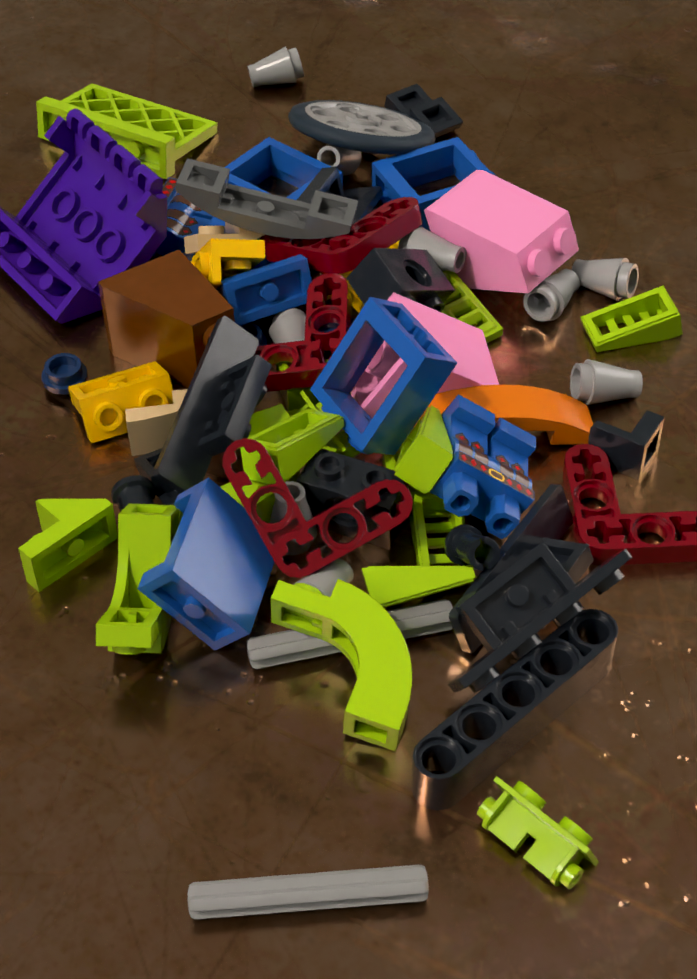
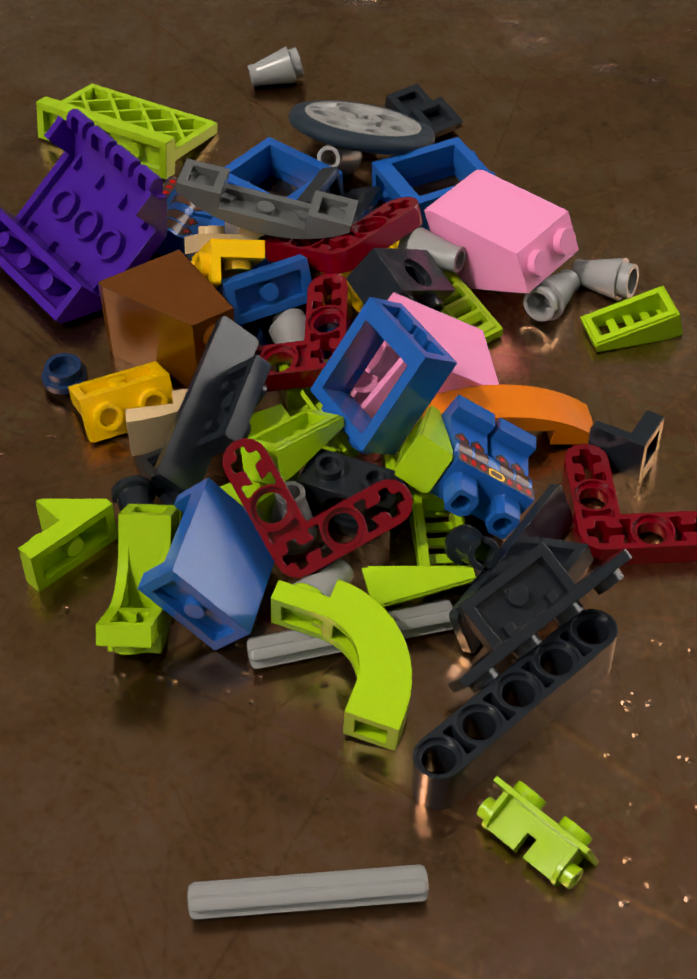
light grey cone [570,359,643,405] -> none

